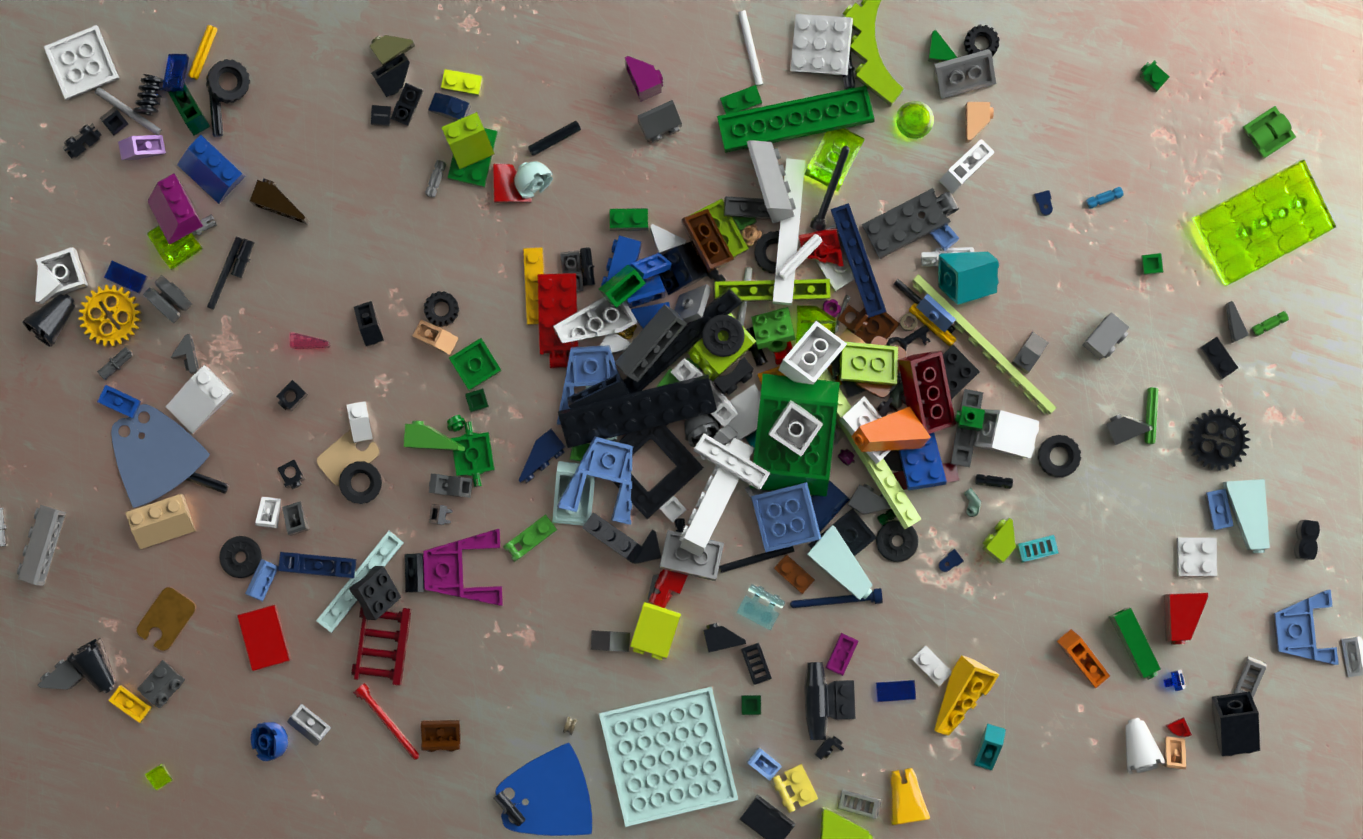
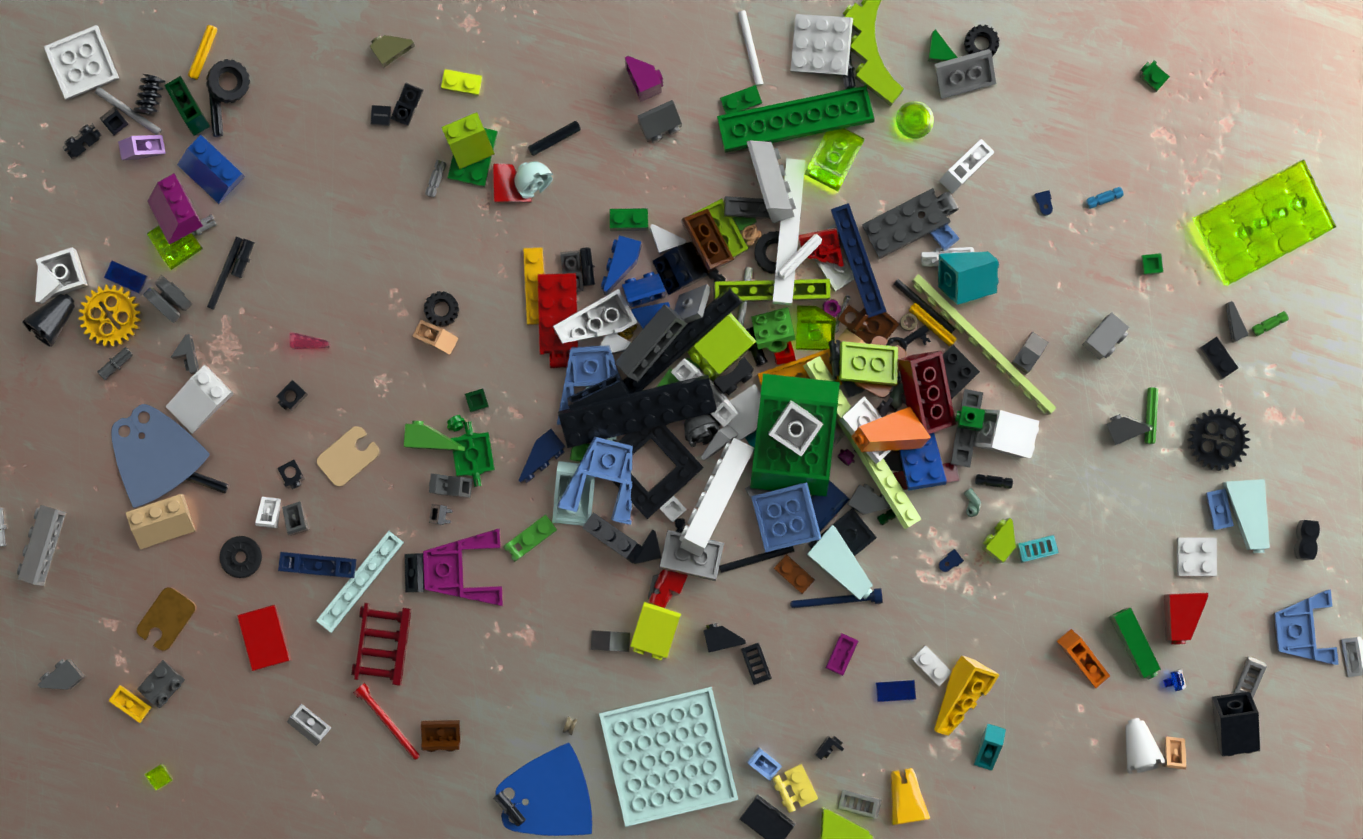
black cone [67,638,116,693] -> none
blue plate [97,385,141,418] -> none
clear blue plate [162,54,189,91] -> none
medium blue plate [245,559,279,602] -> none
dark brown slope [250,178,309,225] -> none
blue cylinder [250,722,288,761] -> none
black tyre [339,461,382,504] -> none
white slope [347,401,373,443] -> none
black brick [349,566,401,620] -> none
black slope [354,301,384,346] -> none
black slope [371,53,410,97] -> none
dark blue slope [428,92,471,121] -> none
green plate [449,338,502,391] -> none
green brick [599,265,646,308] -> none
blue plate [631,253,672,280] -> none
white tile [693,434,770,490] -> none
black wheel [702,315,745,357] -> none
clear light blue plate [736,584,786,631] -> none
dark green plate [741,695,761,715] -> none
white slope [779,321,847,384] -> none
black plate [804,662,856,740] -> none
black piece [810,146,850,231] -> none
black wheel [876,520,918,562] -> none
medium blue plate [916,294,956,332] -> none
light nougat slope [966,102,994,143] -> none
black tyre [1037,435,1081,478] -> none
red tile [1166,717,1192,737] -> none
bright green plate [1242,106,1296,159] -> none

